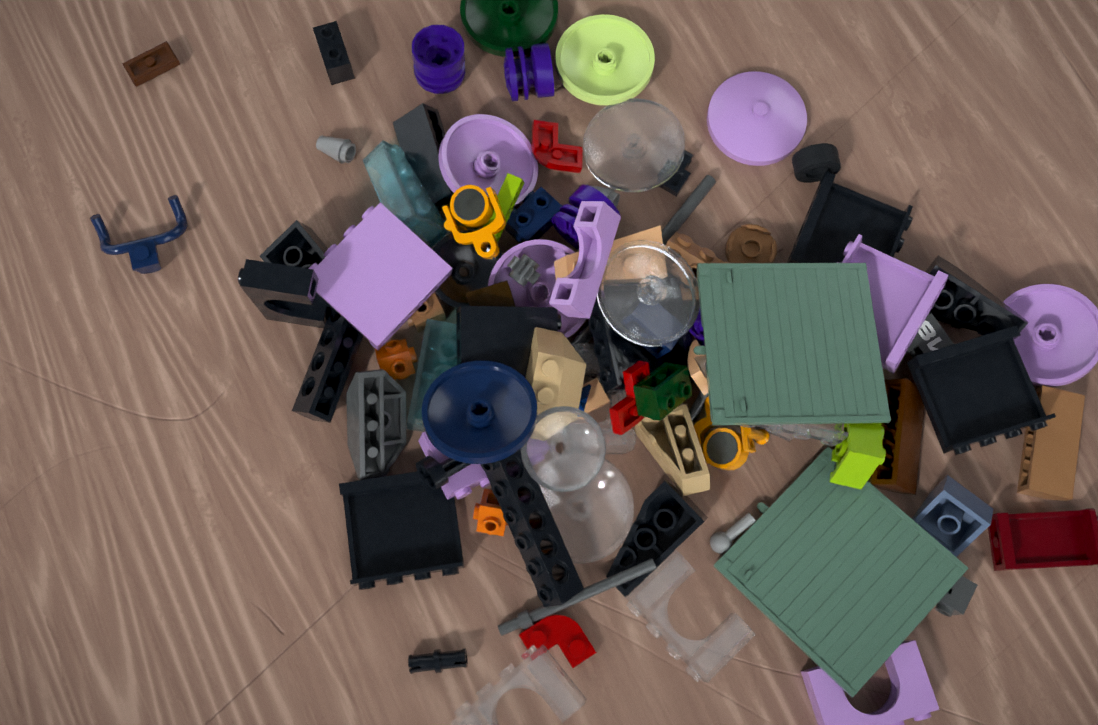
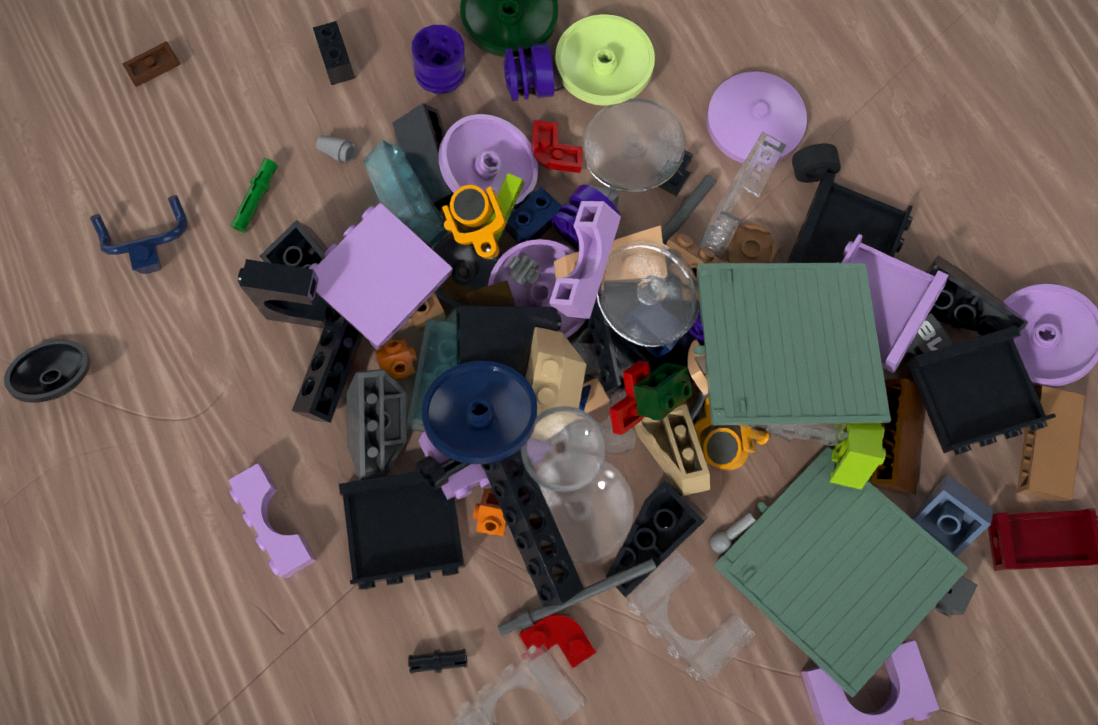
none -> black dish [4,340,90,403]
none -> lavender arch [228,463,316,578]
none -> green pin [230,158,279,233]
none -> clear panel [700,132,787,260]

